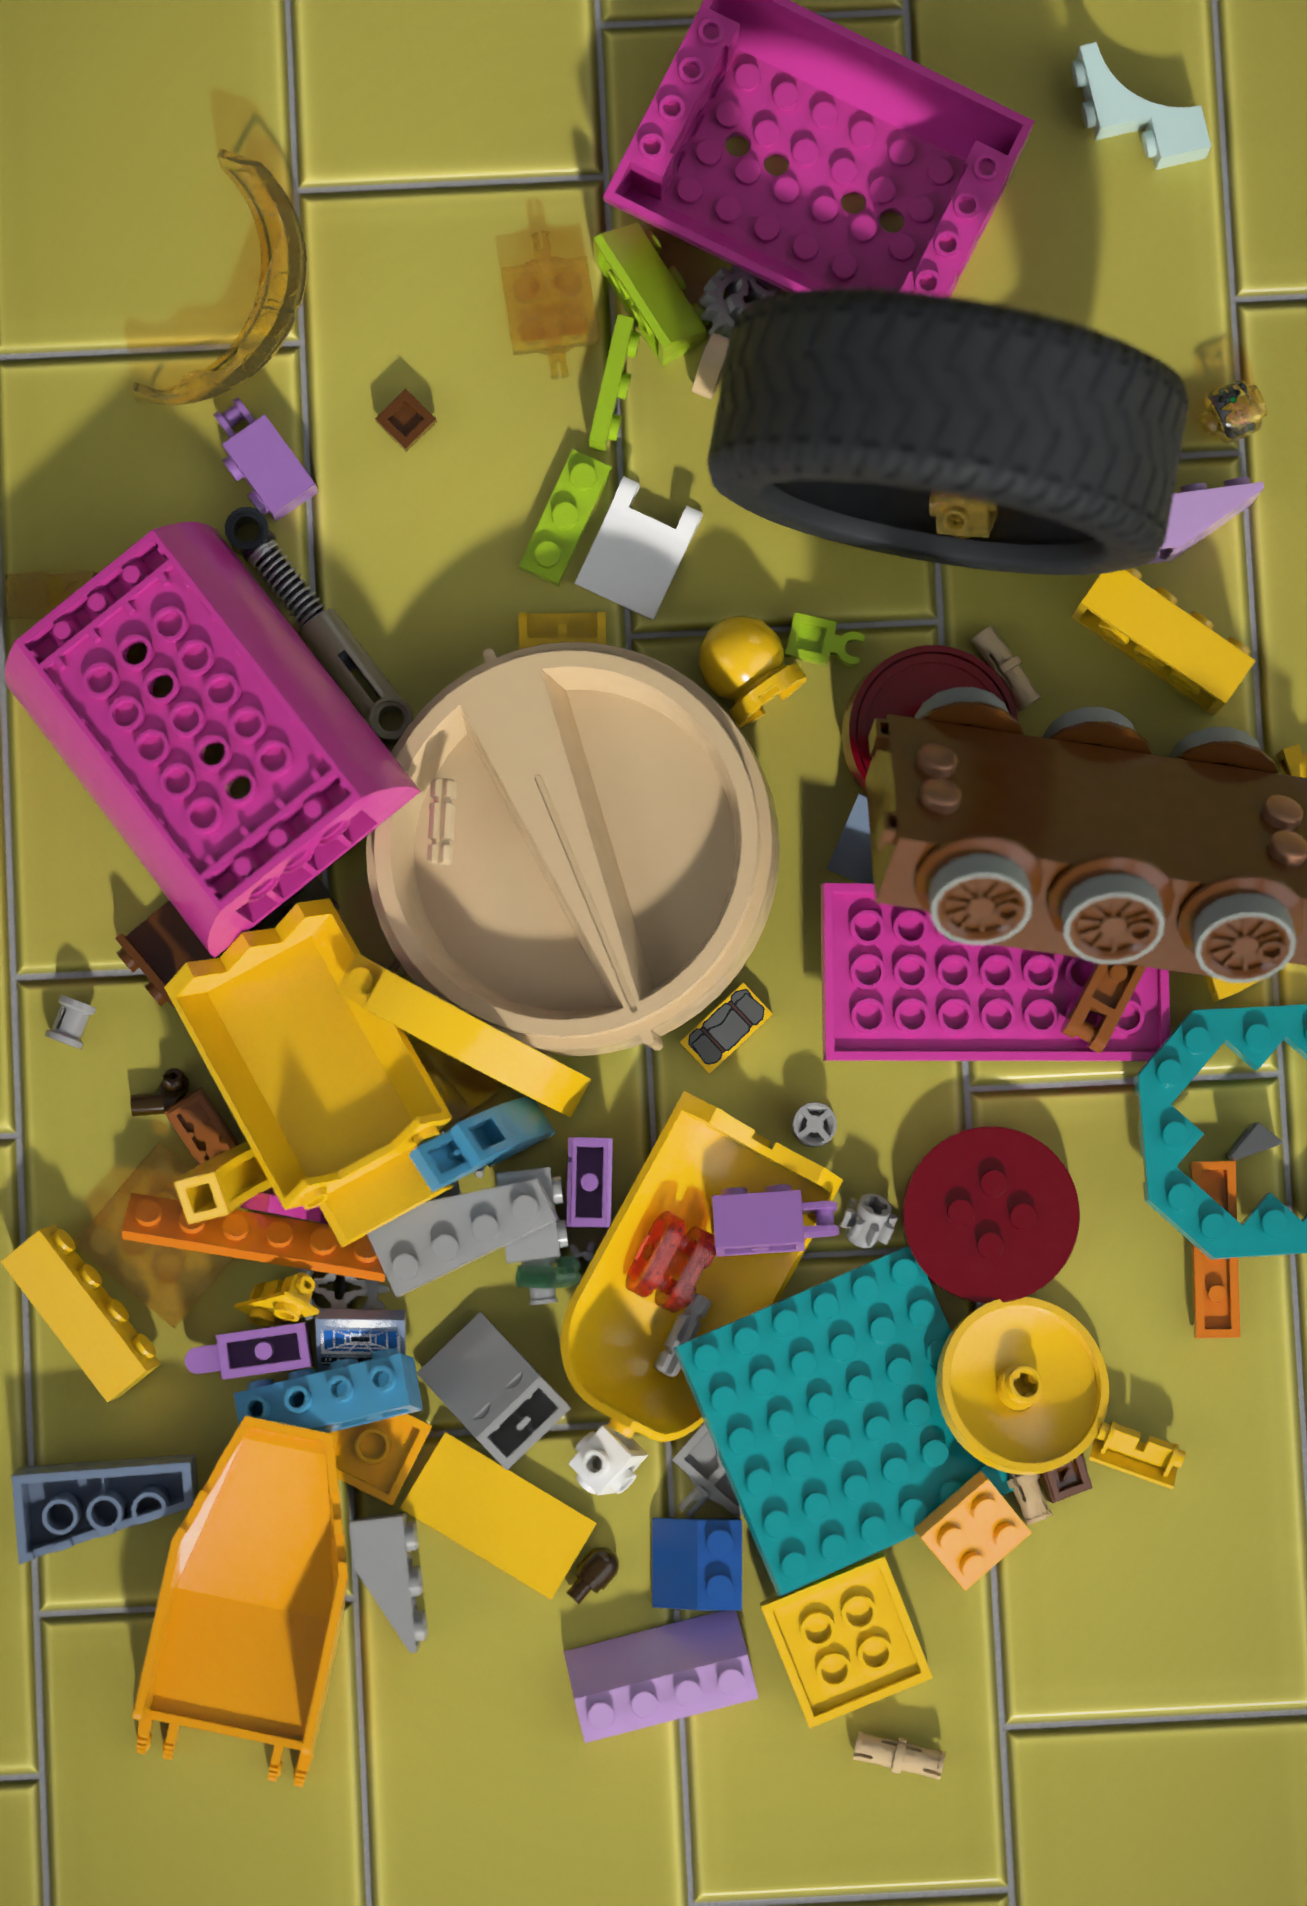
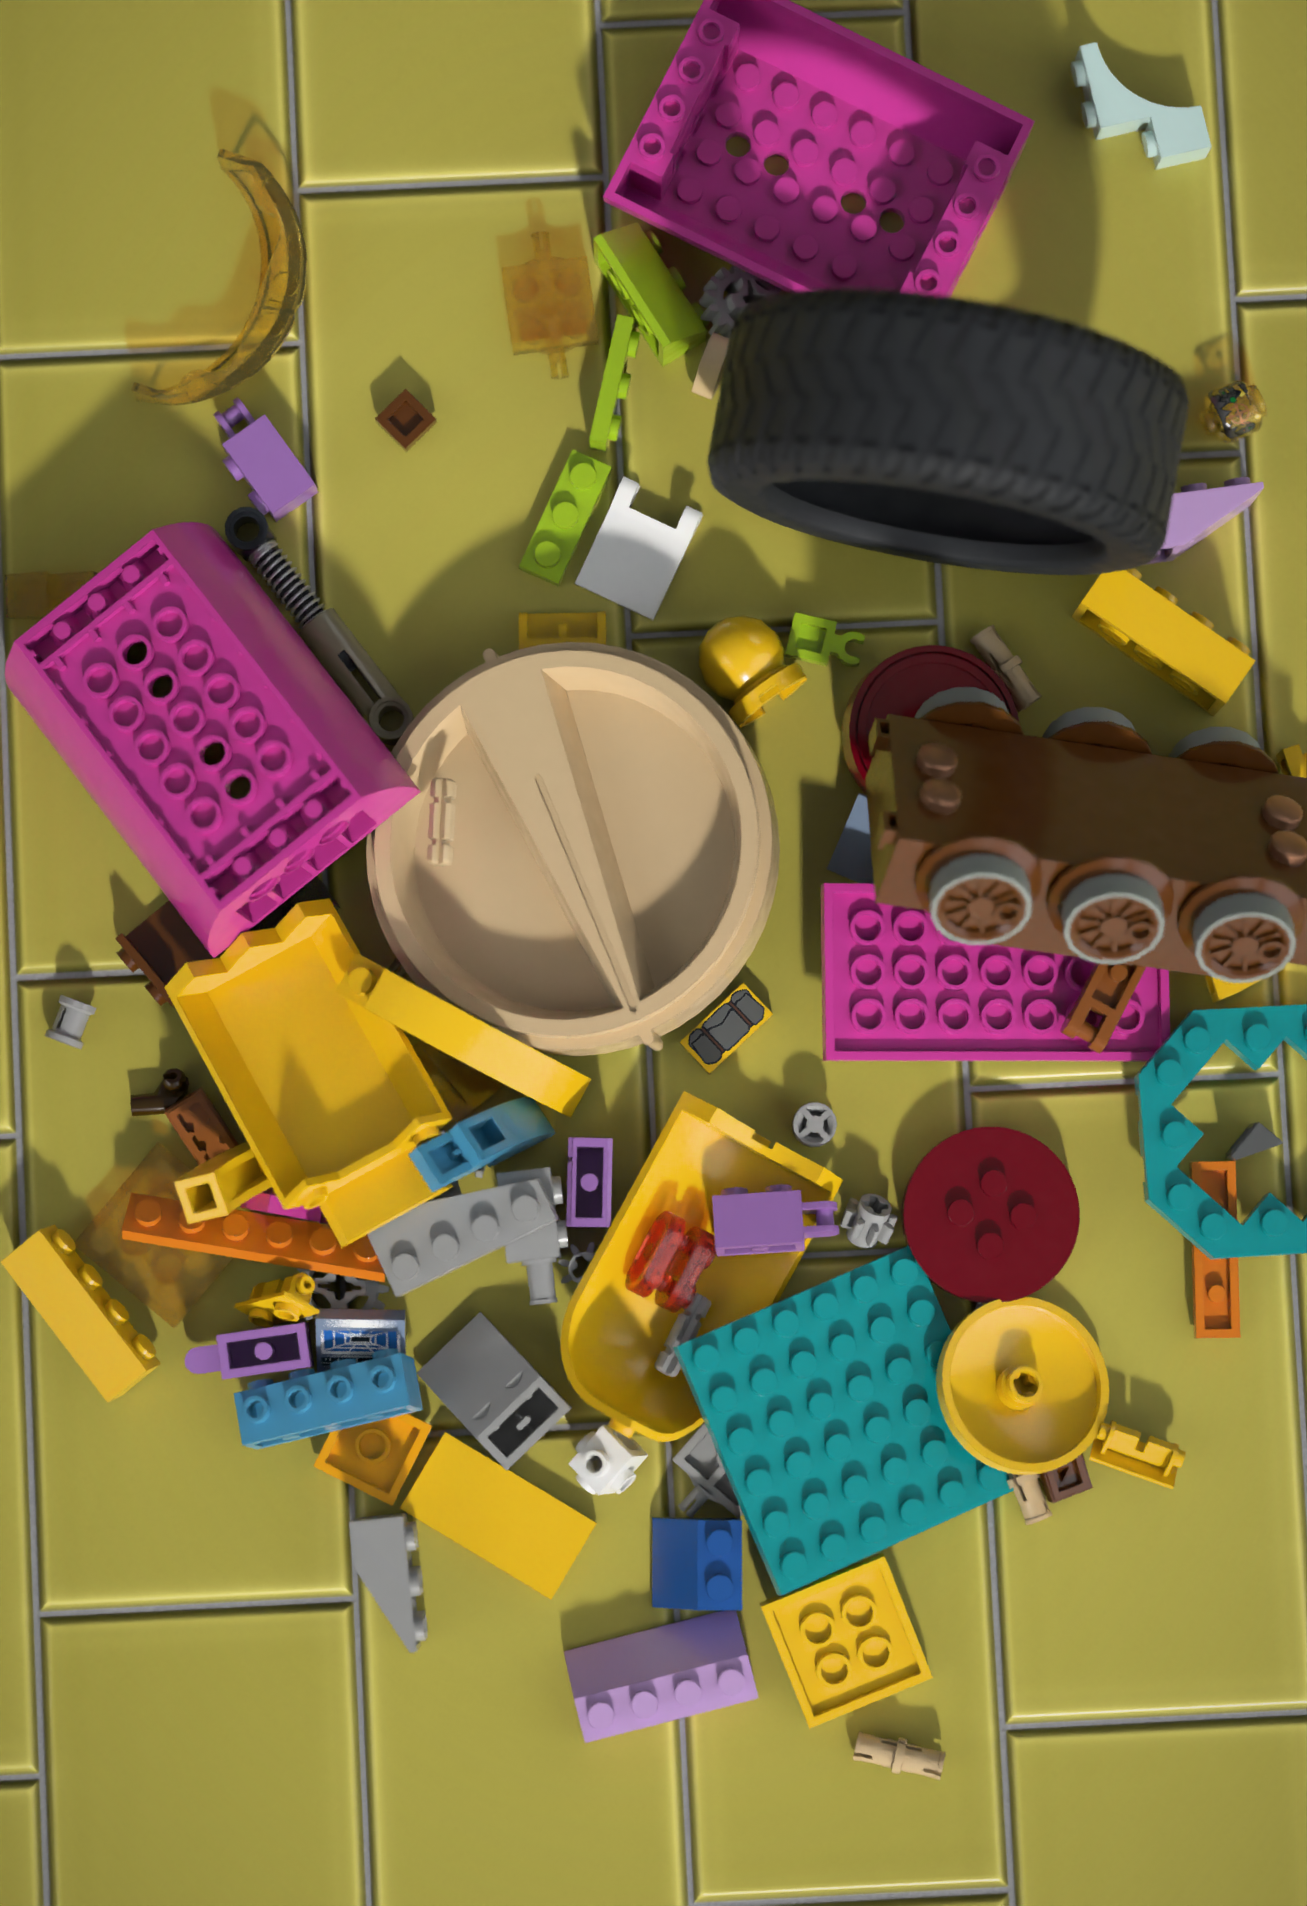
sand blue wedge [12,1454,199,1564] -> none
light orange windscreen [133,1416,348,1787] -> none
clear green arm [516,1256,581,1289] -> none
dark brown cylinder [566,1547,619,1604] -> none
light orange plate [913,1471,1032,1591] -> none
clear yellow brick [929,491,998,538] -> none

